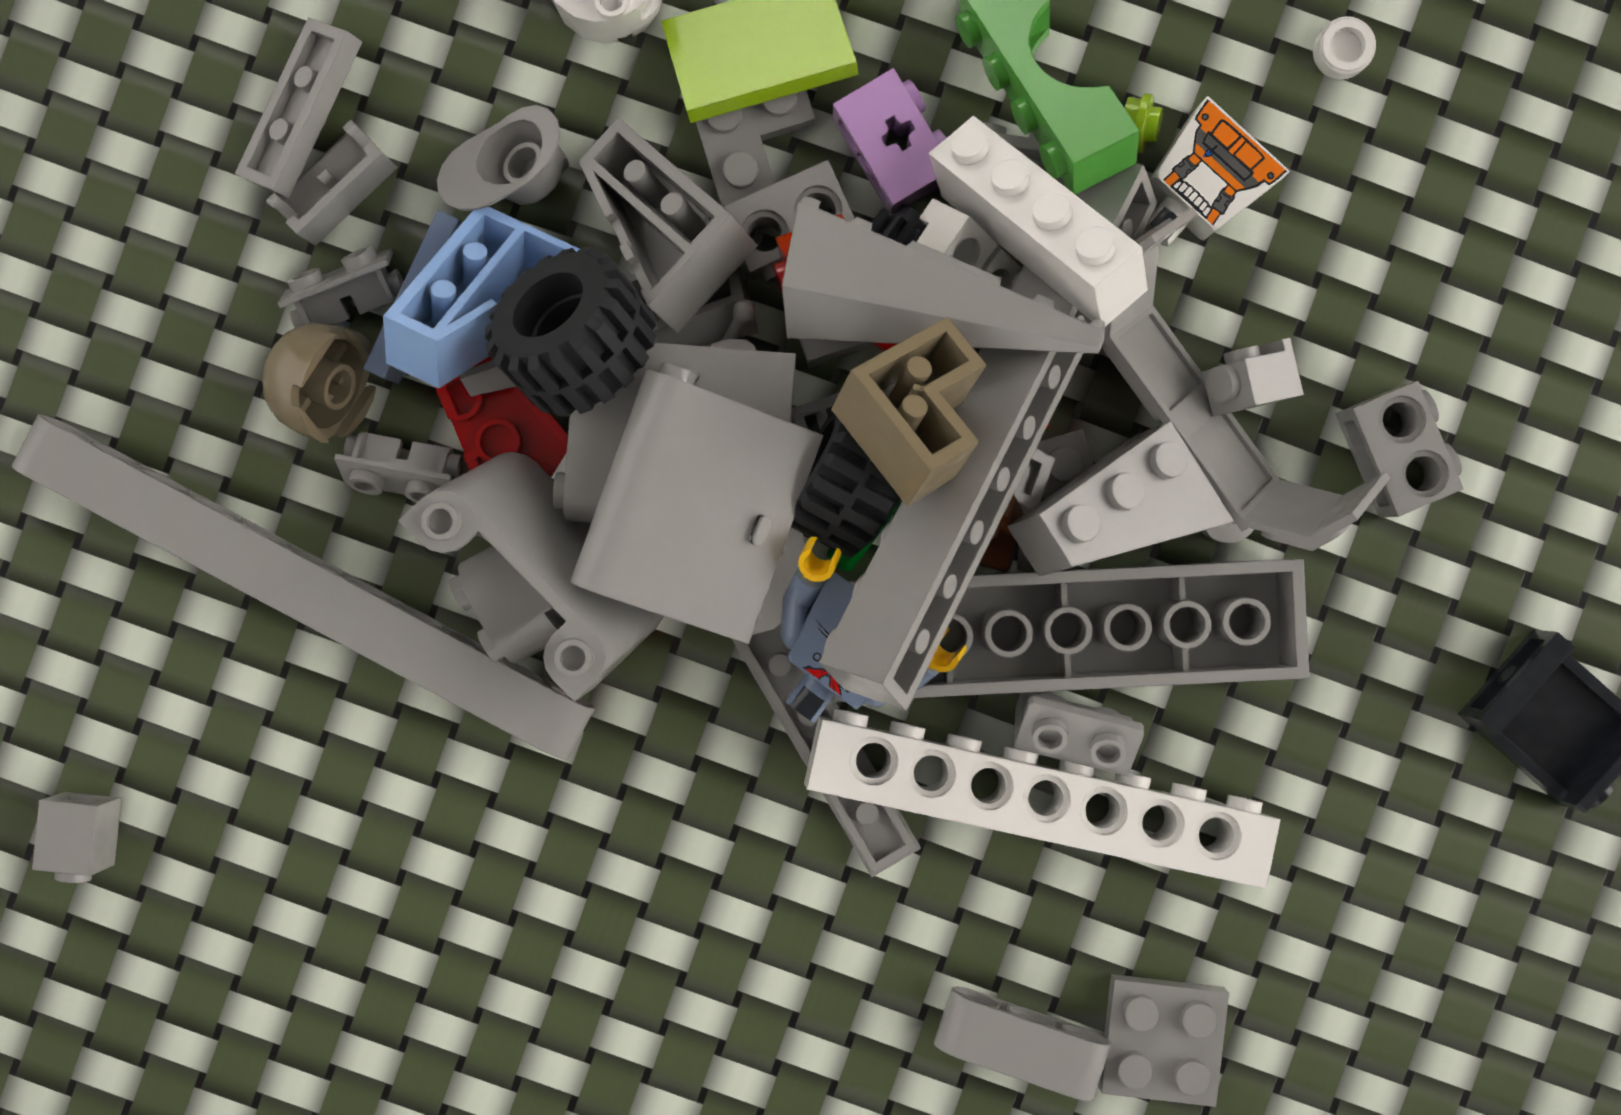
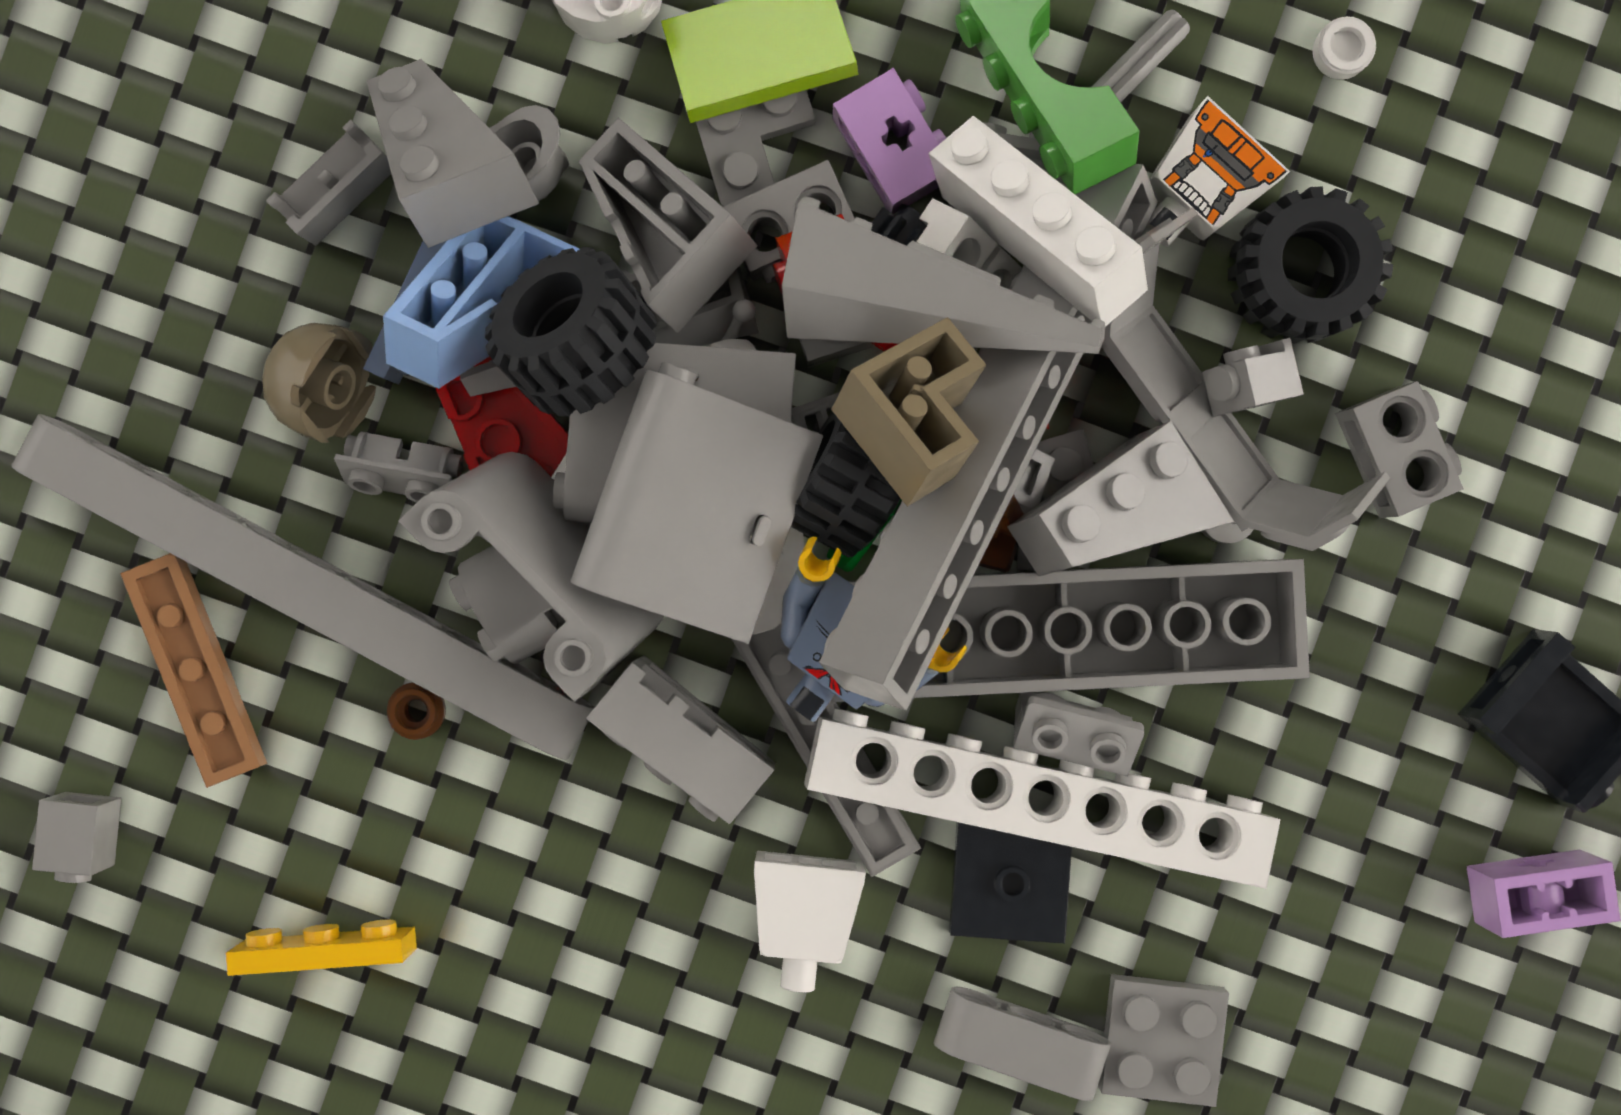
light grey plate [235,17,362,199] -> none
light grey hinge [278,246,404,328] -> none
lime plate [1125,93,1163,153] -> none
none -> medium nougat plate [120,553,268,788]
none -> yellow plate [226,920,417,976]
none -> light grey wedge [367,59,539,248]
none -> reddish brown plate [387,682,446,740]
none -> light grey wedge [586,655,776,824]
none -> white torso [754,851,866,992]
none -> black plate [949,822,1072,944]
none -> light grey axle [1092,9,1190,103]
none -> black tyre [1227,186,1393,344]
none -> lavender brick [1467,849,1621,938]

